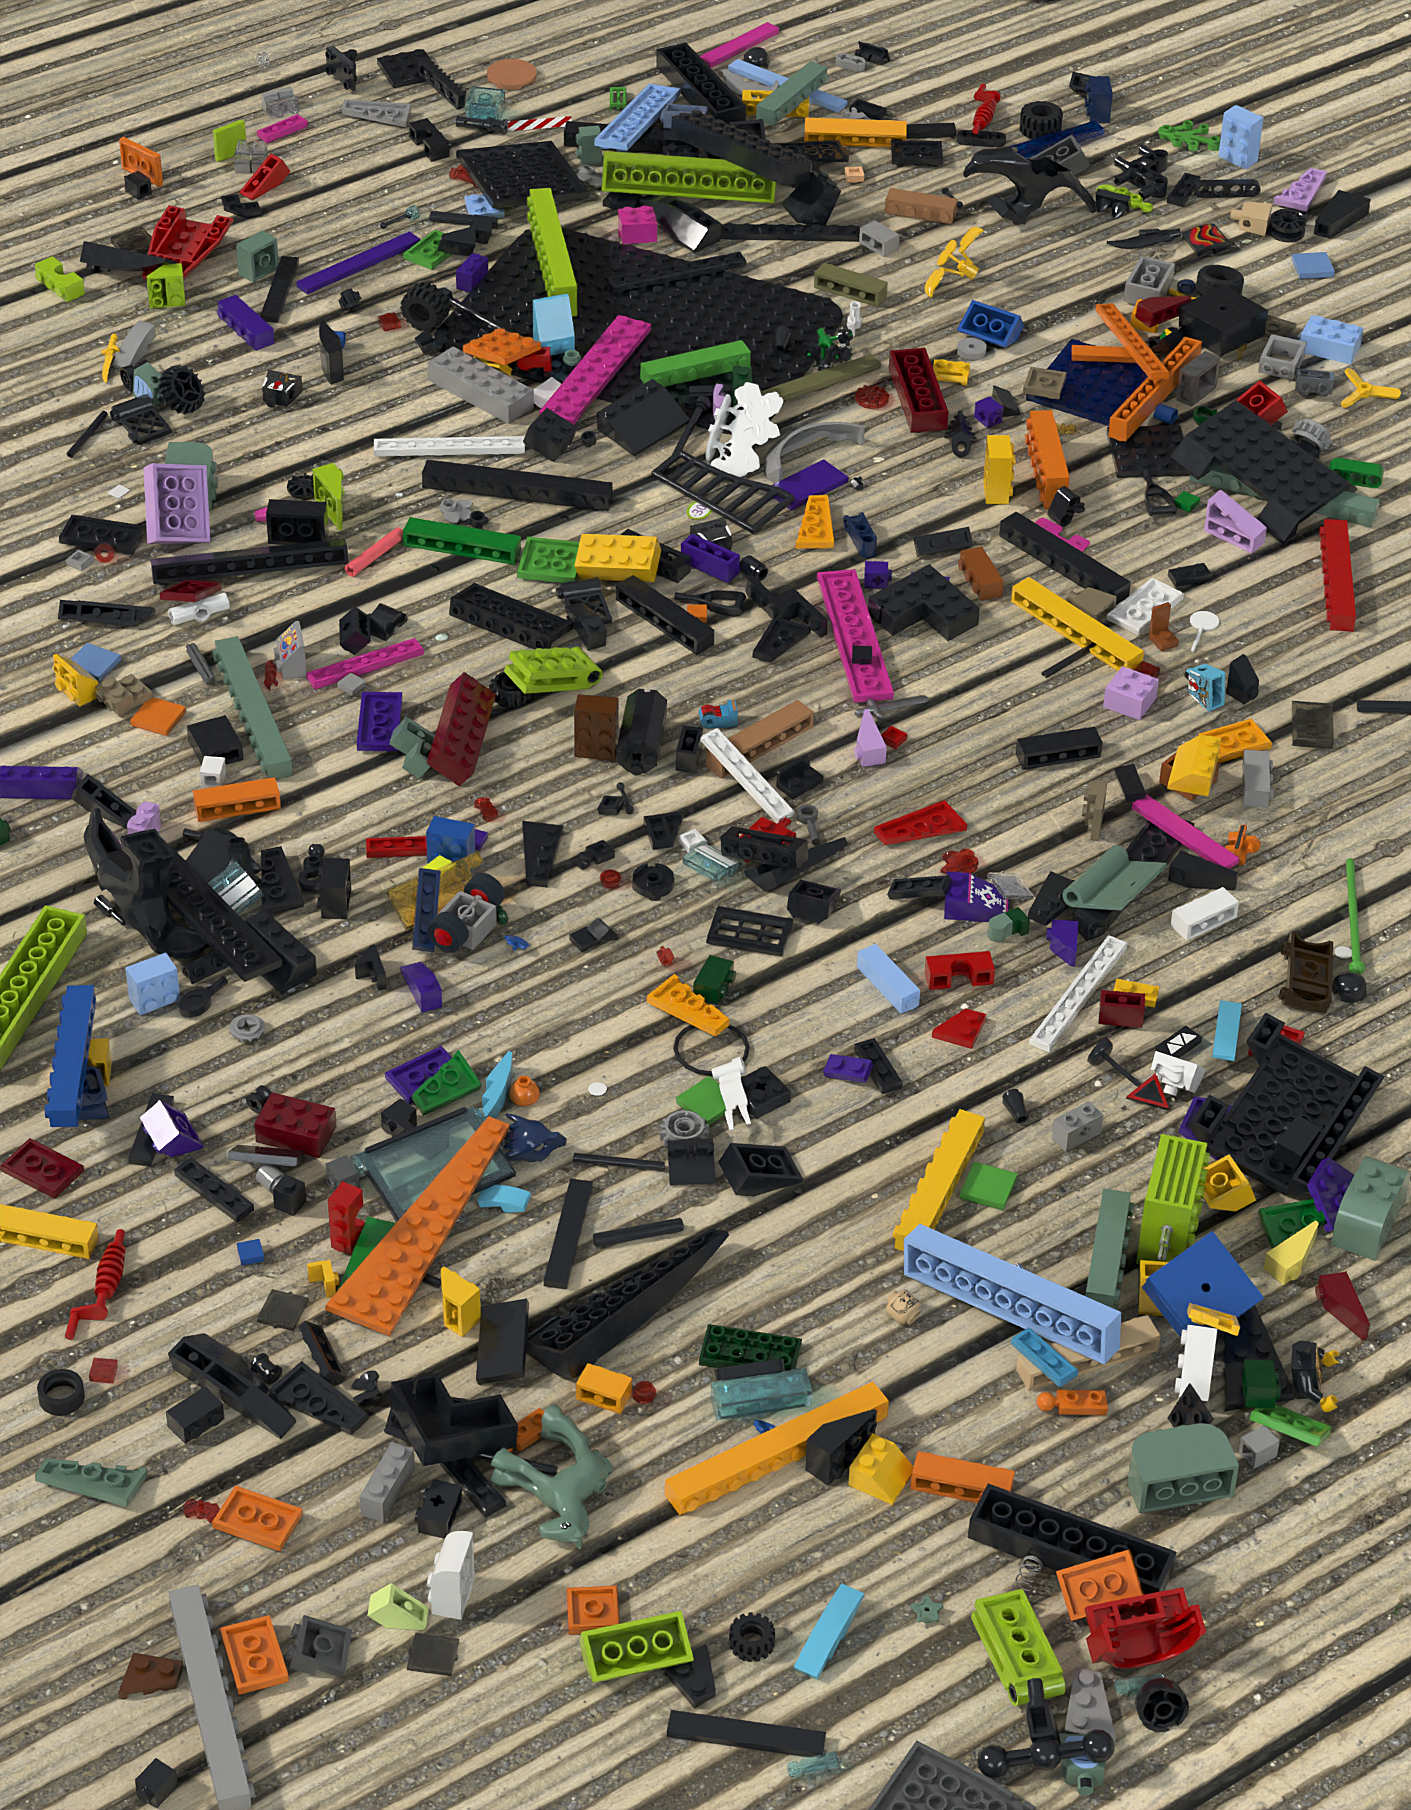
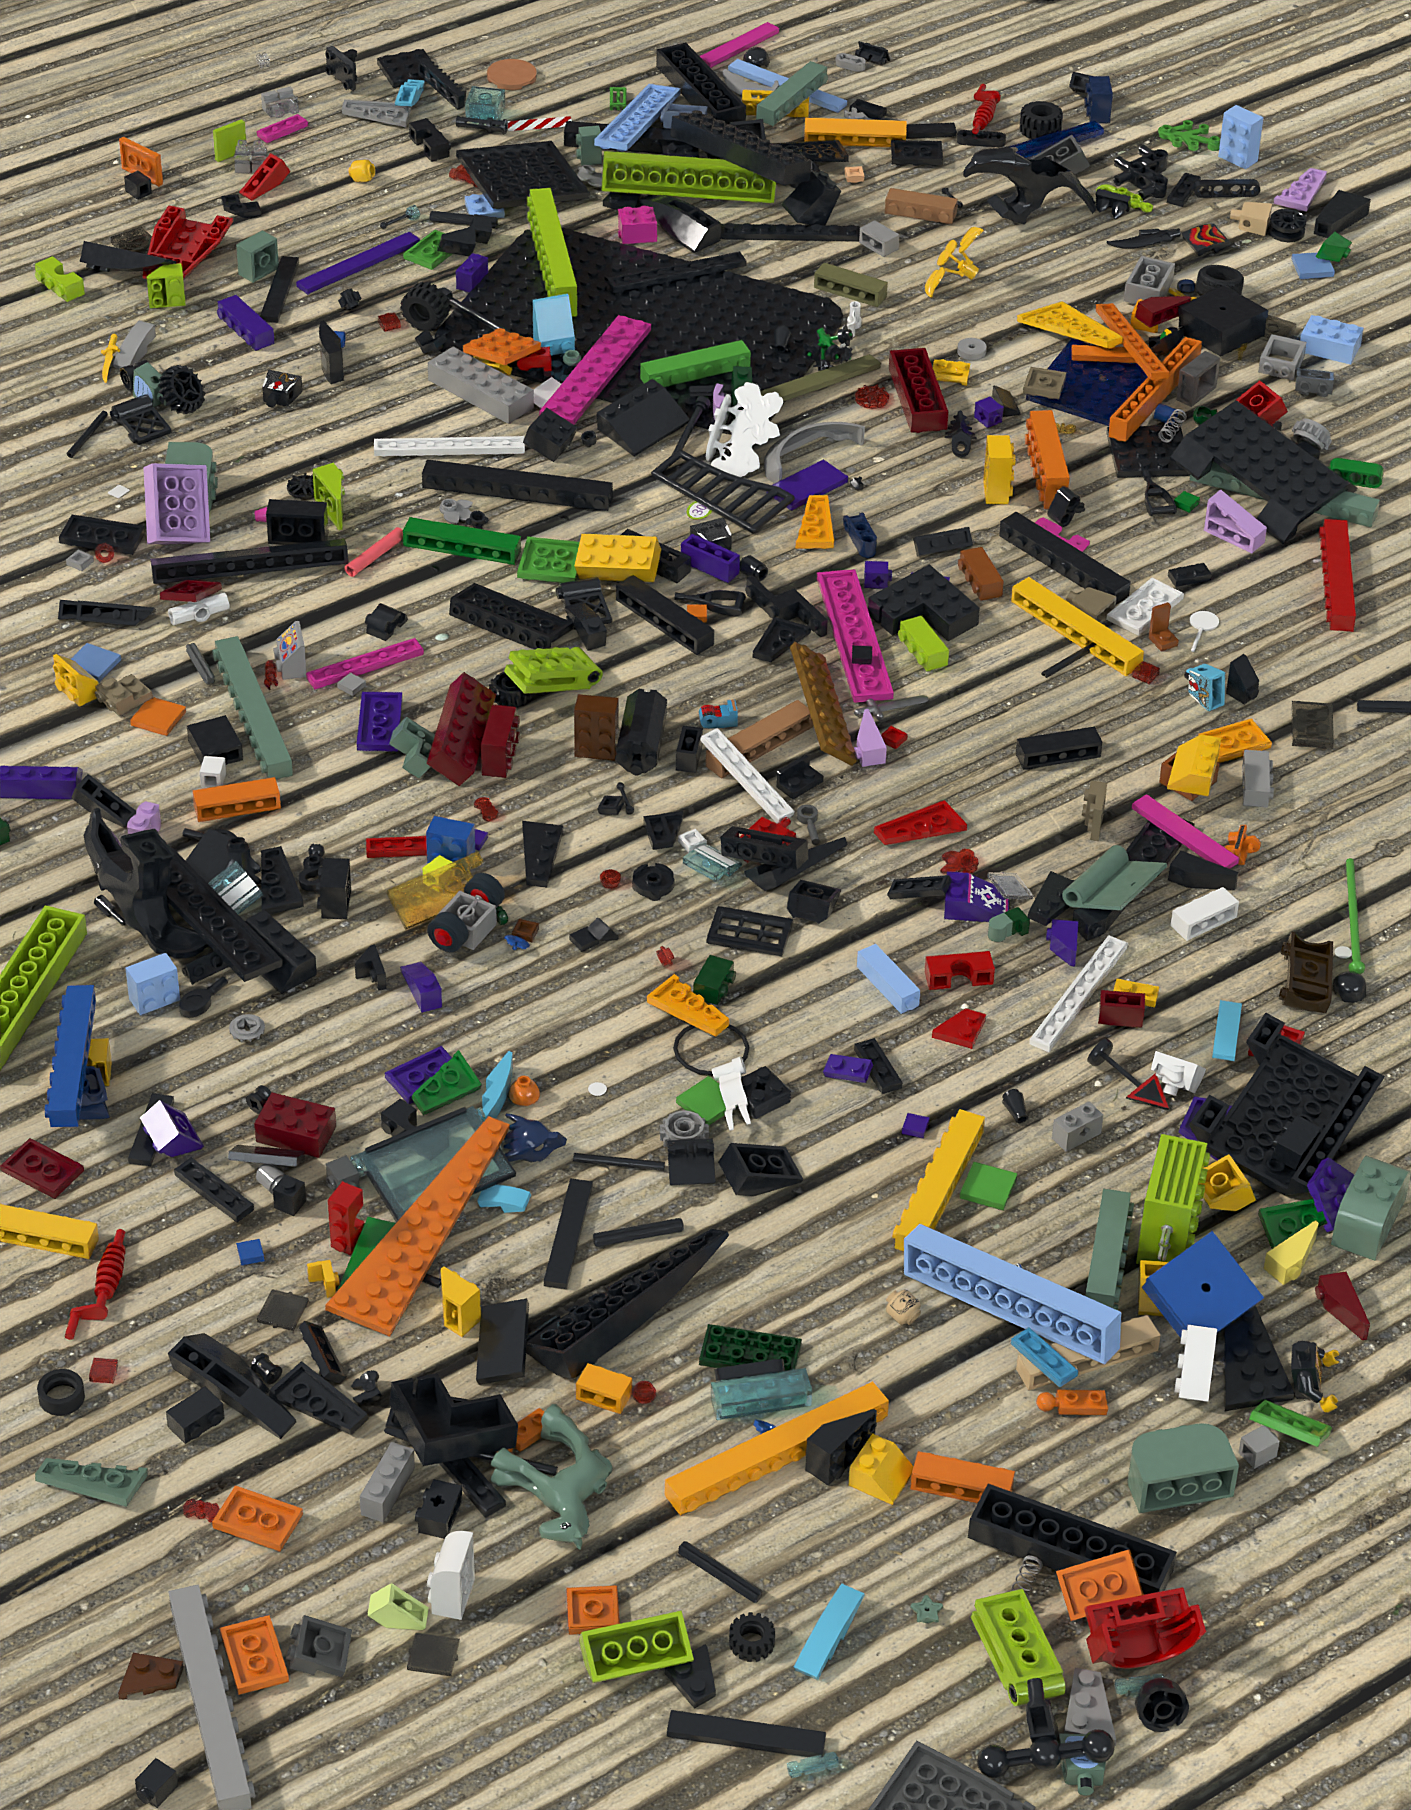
black brick [339,606,371,655] -> none
dark blue plate [412,868,441,952] -> none
black plate [576,840,615,870] -> none
blue slope [957,300,1024,348] -> none
lavender brick [1103,666,1159,720] -> none
black tile [1114,764,1146,802] -> none
black tile [1156,1026,1202,1059] -> none
black hinge [1167,1383,1214,1428] -> none
yellow wing [1187,1303,1240,1336] -> none
dark green brick [1242,1359,1281,1409] -> none
yellow piece [1341,368,1401,407] -> none
none -> yellow head [349,159,375,182]
none -> medium azure slope [395,79,425,107]
none -> dark red brick [481,705,520,778]
none -> reddish brown tile [512,919,539,943]
none -> black axle [678,1541,763,1603]
none -> pearl gold plate [790,642,857,766]
none -> lime brick [898,616,949,671]
none -> dark purple tile [902,1113,930,1139]
none -> yellow wing [1017,301,1123,348]
none -> light grey piece [1159,409,1187,443]
none -> green slope [1316,232,1352,262]

